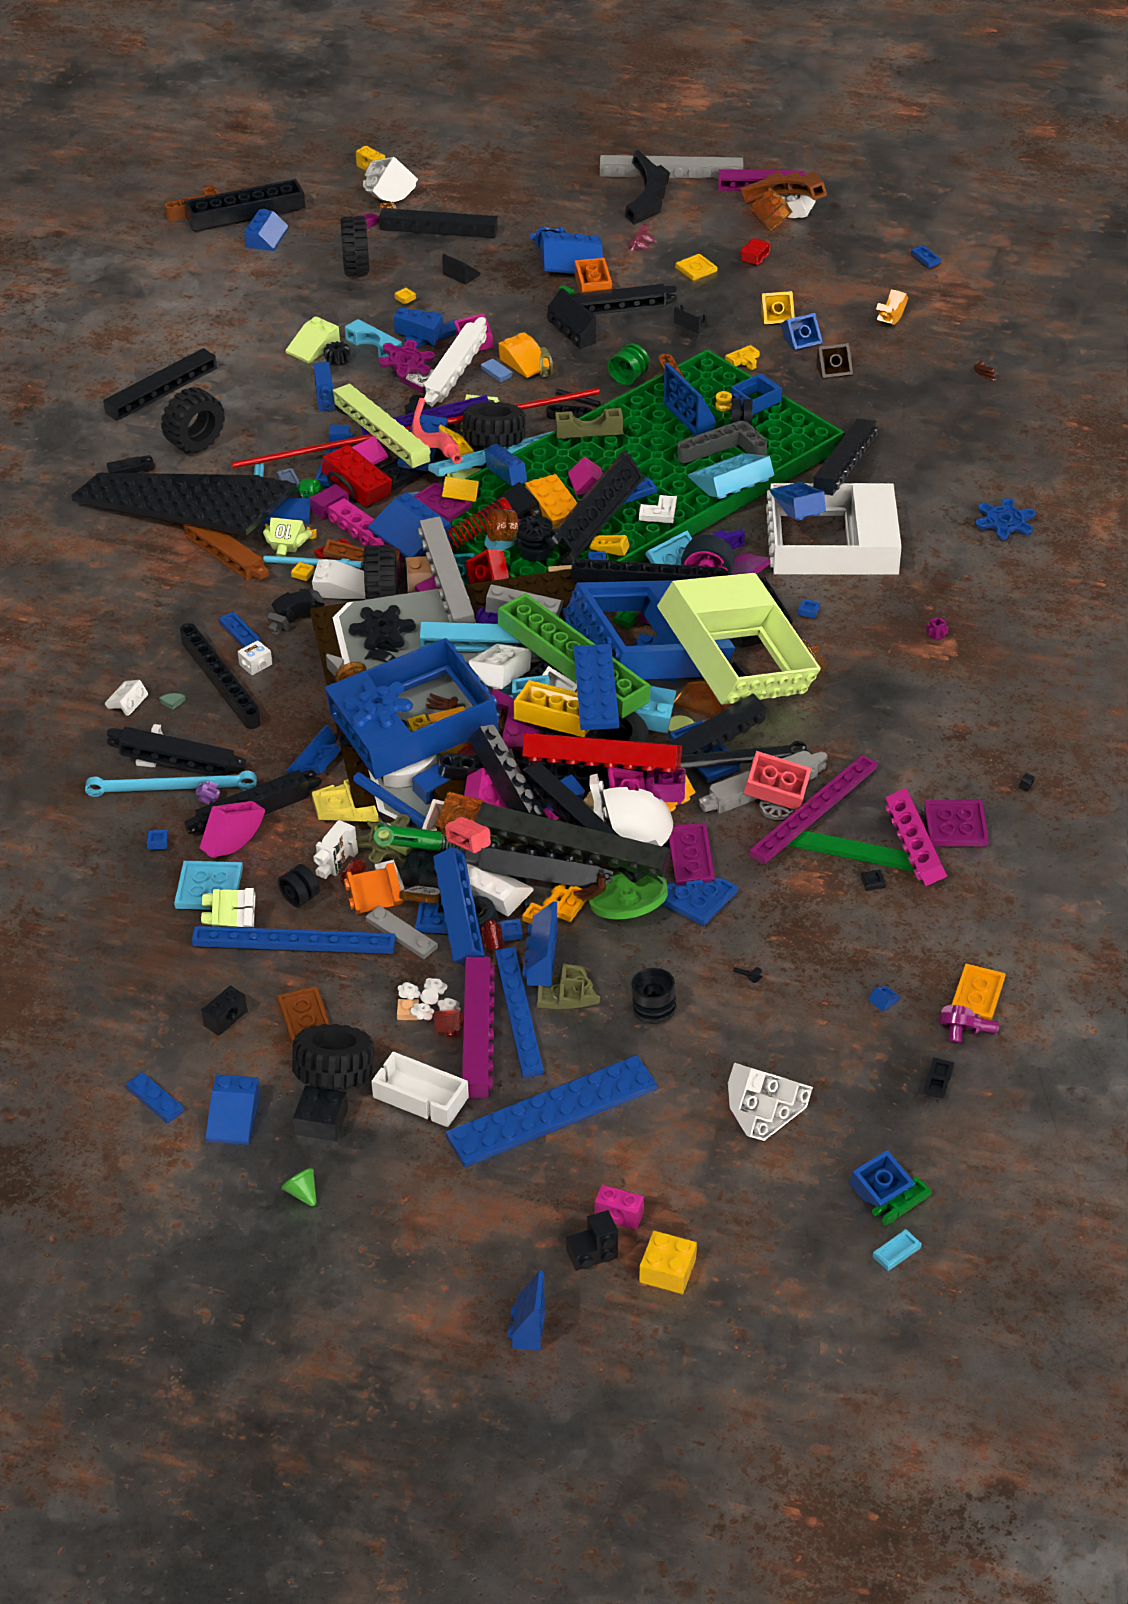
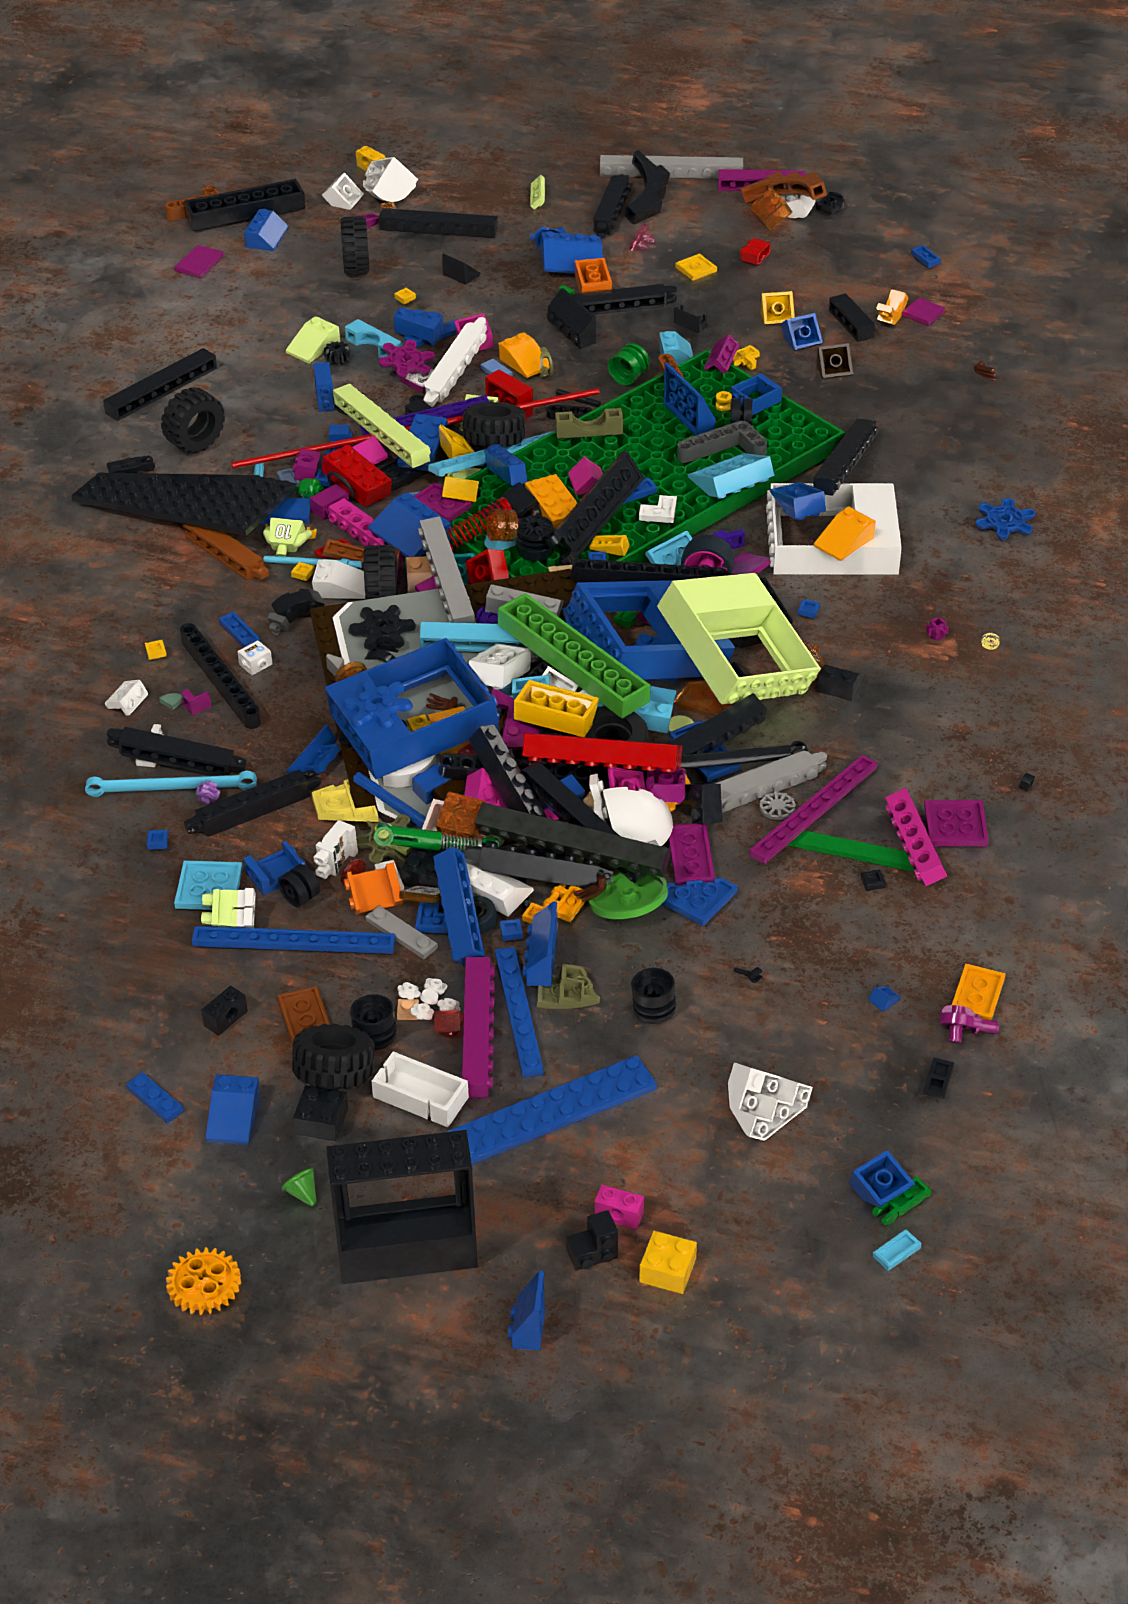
dark pink brick [200,801,265,858] -> none
coral animal [412,398,462,464] -> none
coral brick [445,816,491,853] -> none
clear red brick [481,920,504,951] -> none
blue plate [573,644,619,730] -> none
coral brick [743,751,812,810] -> none
none -> yellow plate [145,640,167,660]
none -> light orange gear [166,1247,241,1315]
none -> magenta tile [174,245,224,278]
none -> magenta panel [181,689,211,715]
none -> blue panel [243,841,306,895]
none -> magenta brick [292,448,321,480]
none -> white slope [322,173,364,210]
none -> black panel [326,1130,478,1284]
none -> black wheel [350,994,397,1050]
none -> red brick [485,369,533,420]
none -> yellowish green plate [530,175,545,210]
none -> black hinge [593,174,631,239]
none -> medium azure slope [659,331,693,365]
none -> black brick [680,783,722,824]
none -> magenta panel [704,334,739,374]
none -> light orange slope [814,506,876,561]
none -> black plate [816,192,845,214]
none -> black slope [817,664,864,701]
none -> black brick [829,293,876,342]
none -> magenta tile [902,298,945,326]
none -> clear tile [981,633,1000,650]

